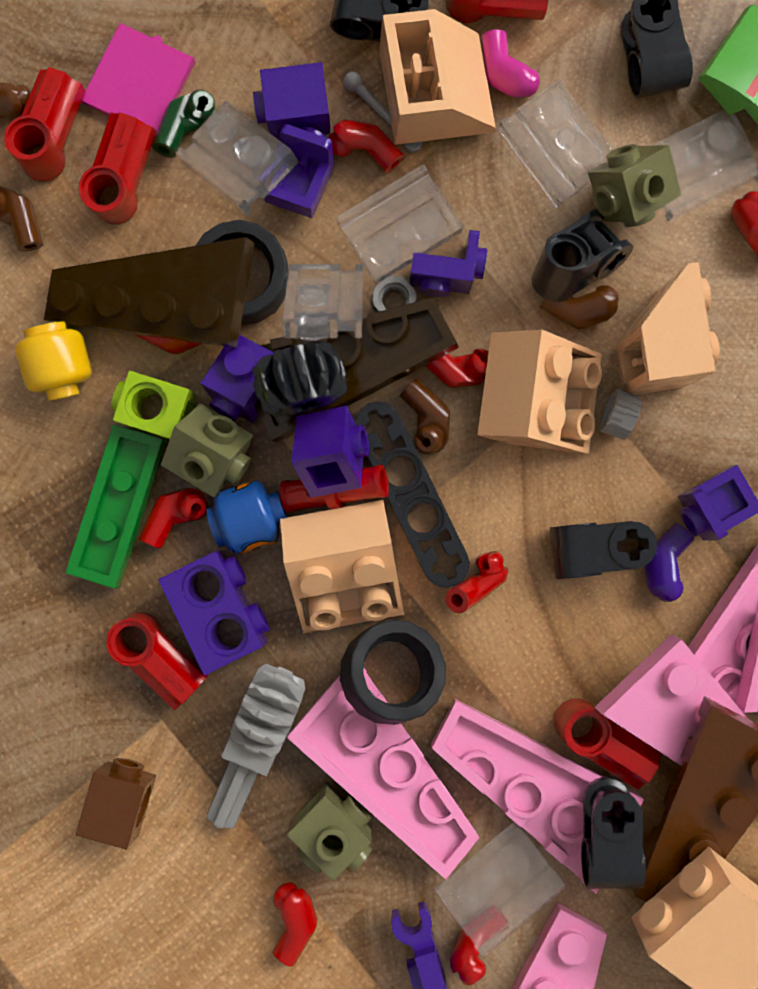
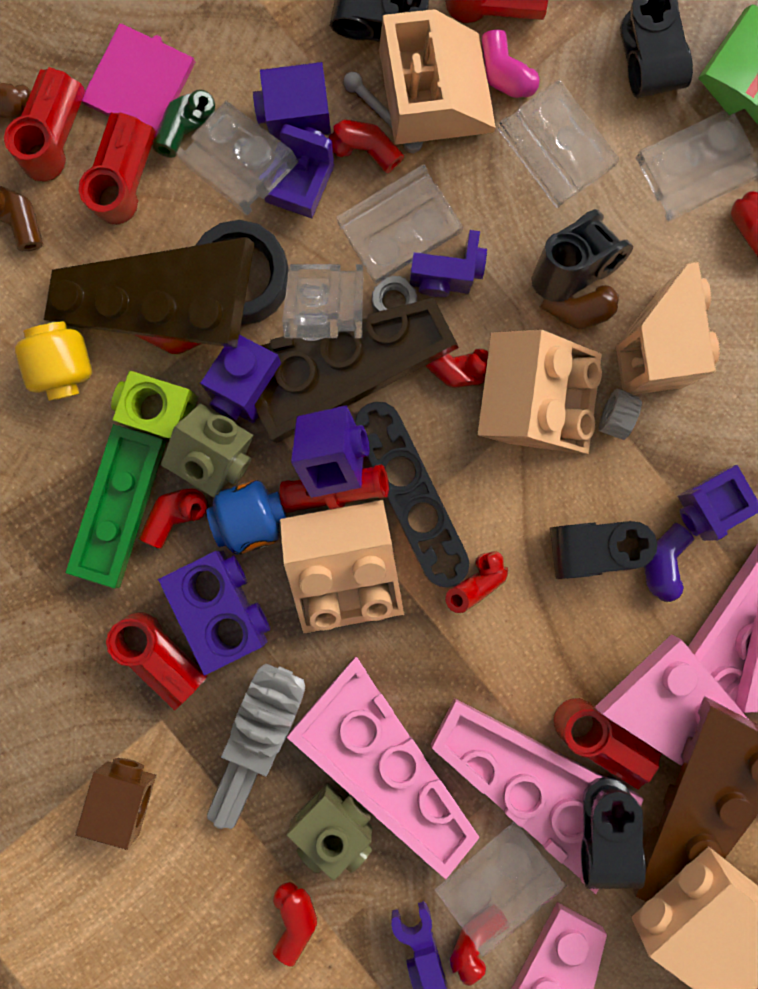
black gear [252,341,348,417] -> none
black tyre [340,619,446,725] -> none
reddish brown arm [400,378,450,455] -> none
olive brick [588,144,682,227] -> none

